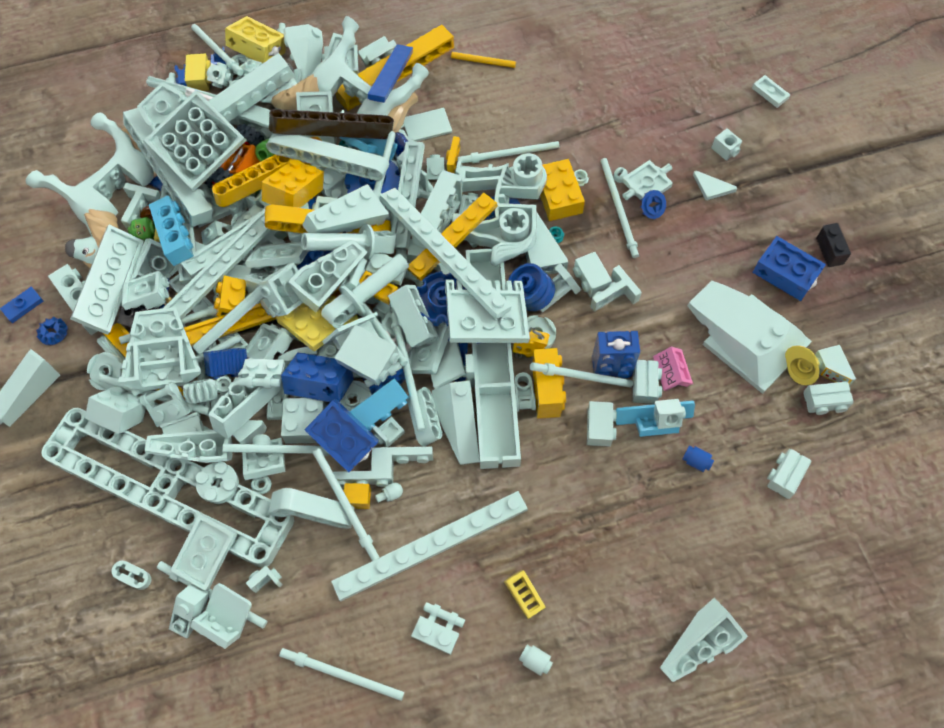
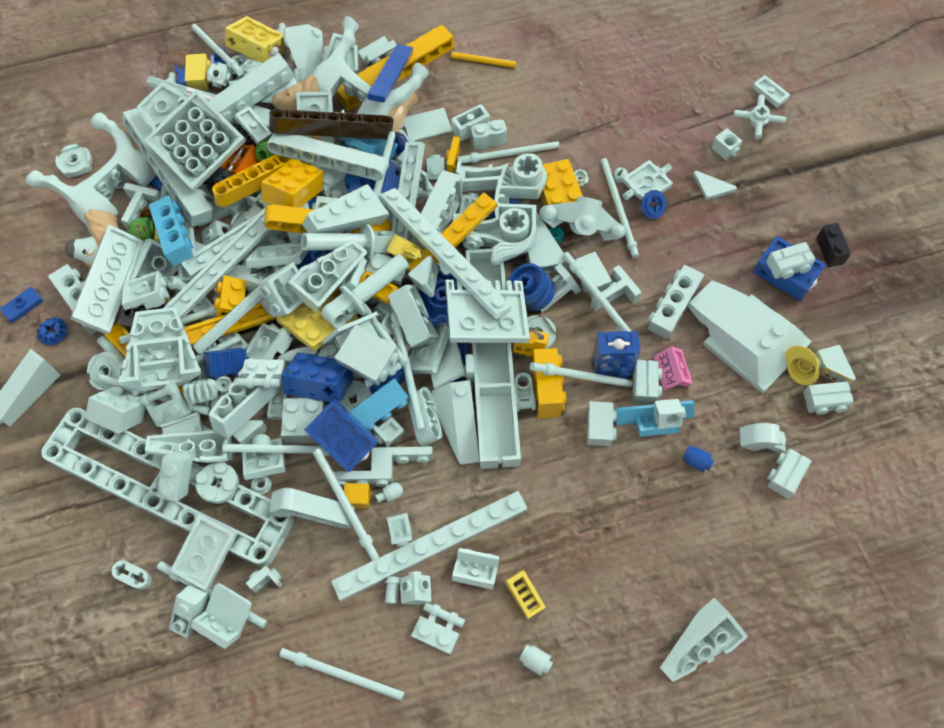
none -> light aqua plate [55,144,93,178]
none -> light aqua brick [157,451,193,501]
none -> light aqua pin [167,276,187,292]
none -> light aqua plate [235,106,272,145]
none -> light aqua pin [384,576,400,604]
none -> light yellow beam [386,234,424,264]
none -> light aqua bracket [387,513,413,546]
none -> light aqua brick [400,571,431,605]
none -> light aqua slope [408,256,439,297]
none -> light aqua brick [451,104,490,142]
none -> light aqua bracket [452,548,499,590]
none -> light aqua plate [463,234,483,251]
none -> light aqua brick [471,120,507,151]
none -> light aqua piece [539,196,626,241]
none -> light aqua bar [562,252,631,332]
none -> light aqua brick [648,264,705,340]
none -> light aqua bar [733,94,786,139]
none -> light aqua brick [740,423,786,453]
none -> light aqua brick [766,242,815,279]

